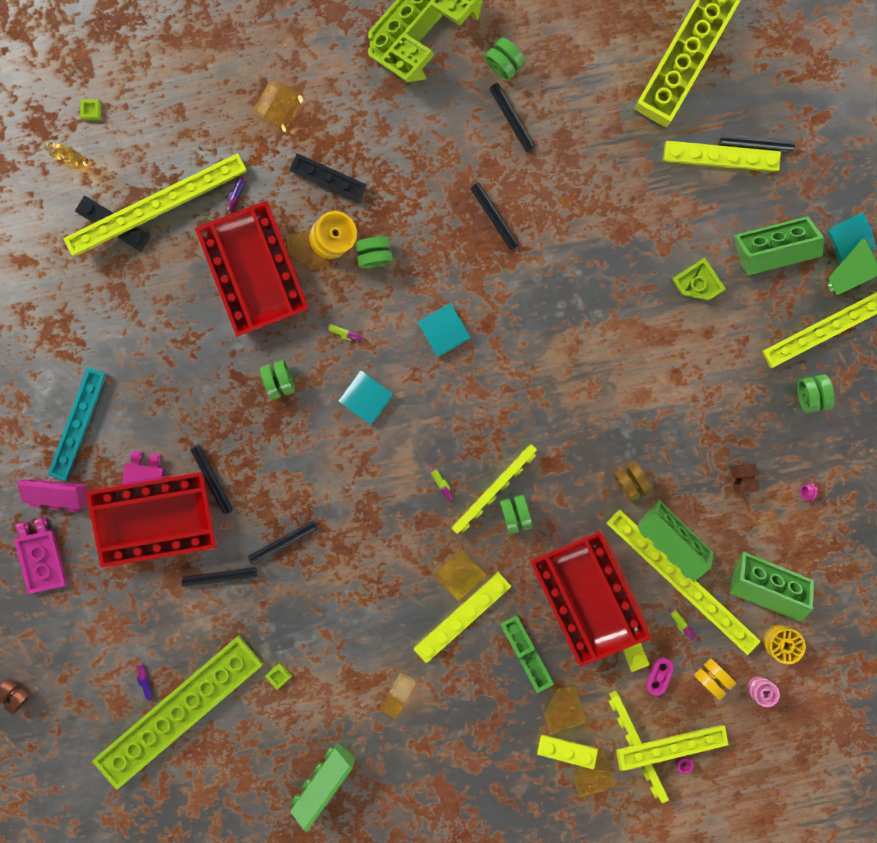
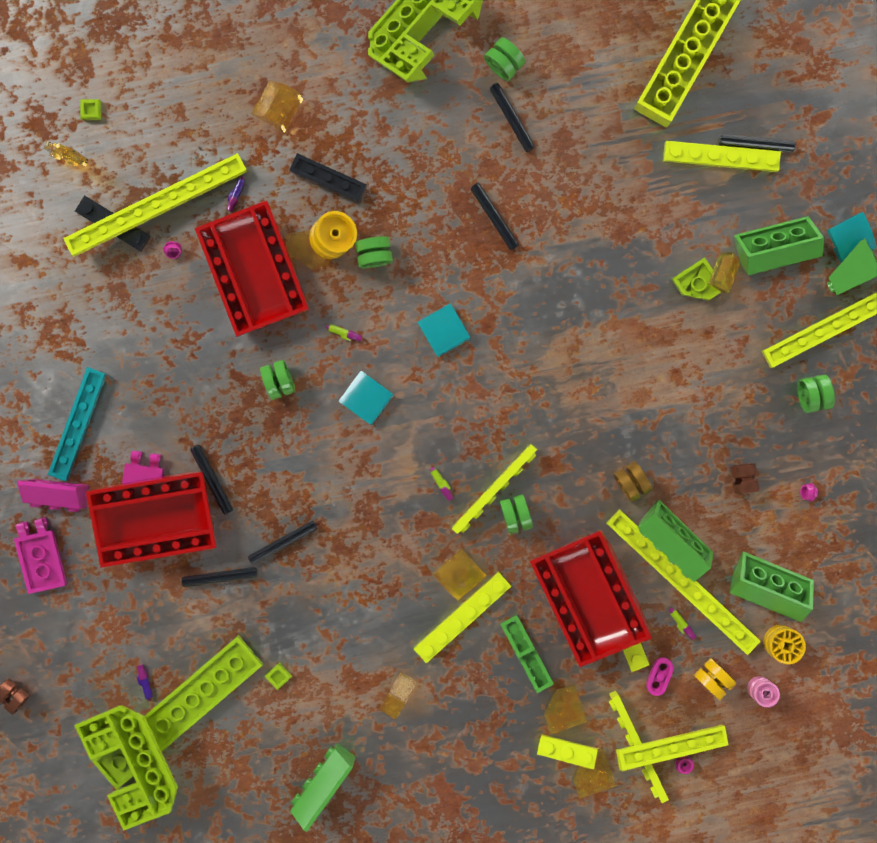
none -> lime slope [74,705,178,831]
none -> dark pink plate [163,241,182,259]
none -> clear yellow slope [709,252,741,295]

